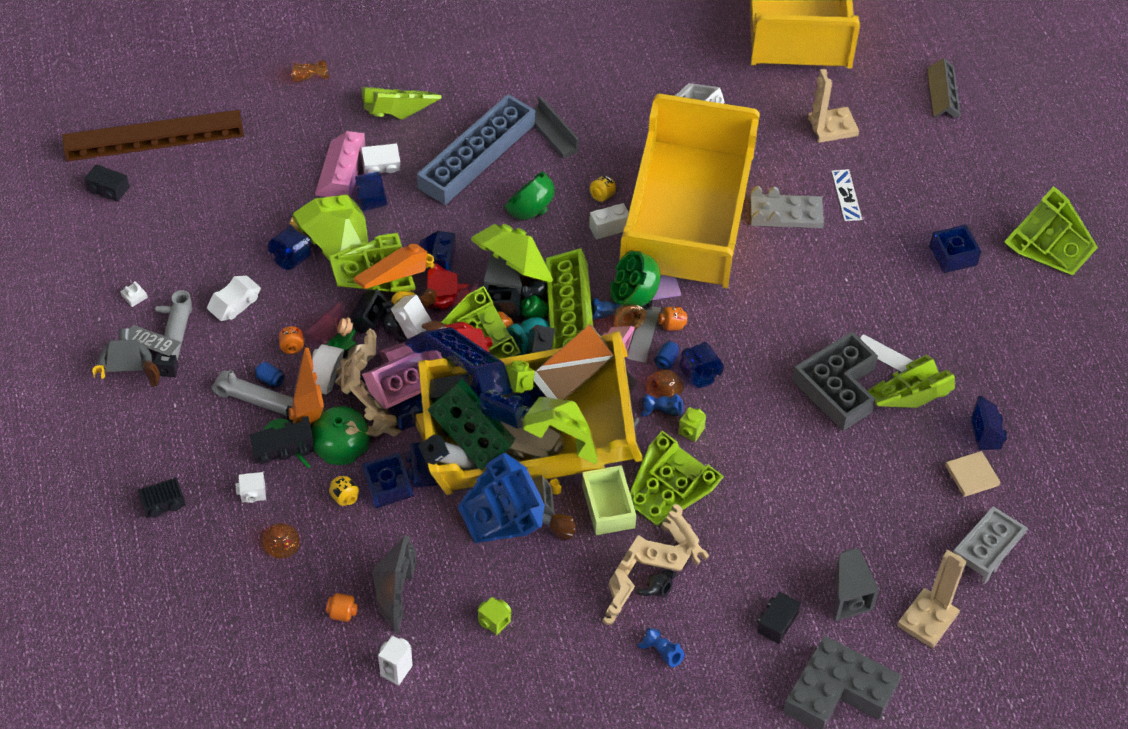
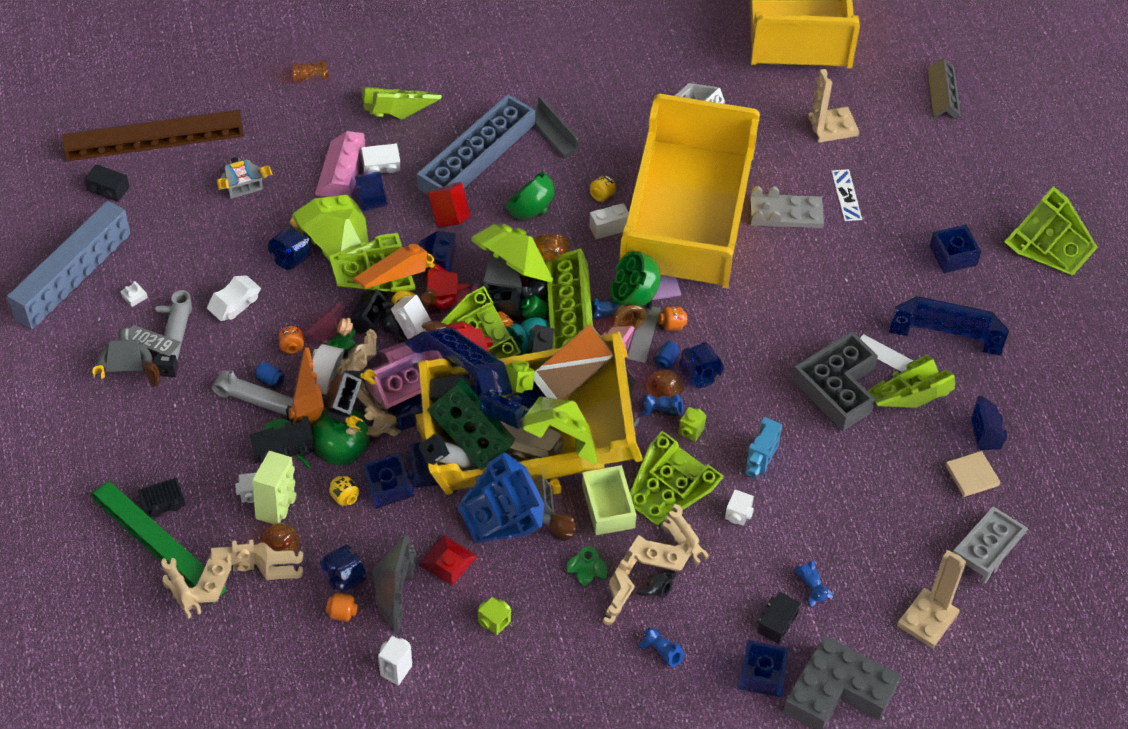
dark grey slope [833,548,879,622] -> none
none -> sand blue brick [7,201,131,330]
none -> green beam [91,480,226,604]
none -> tan piece [161,540,303,619]
none -> torso [217,157,273,199]
none -> yellowish green piece [252,451,296,526]
none -> clear blue brick [320,544,367,593]
none -> black torso [323,369,378,430]
none -> red slope [419,535,477,586]
none -> red slope [427,182,471,227]
none -> clear orange hat [534,234,570,262]
none -> green plate [567,546,607,587]
none -> white brick [725,490,754,526]
none -> clear blue brick [738,640,789,697]
none -> dark azure hips [746,417,782,479]
none -> blue animal [793,560,833,607]
none -> clear blue slope [889,296,1009,356]

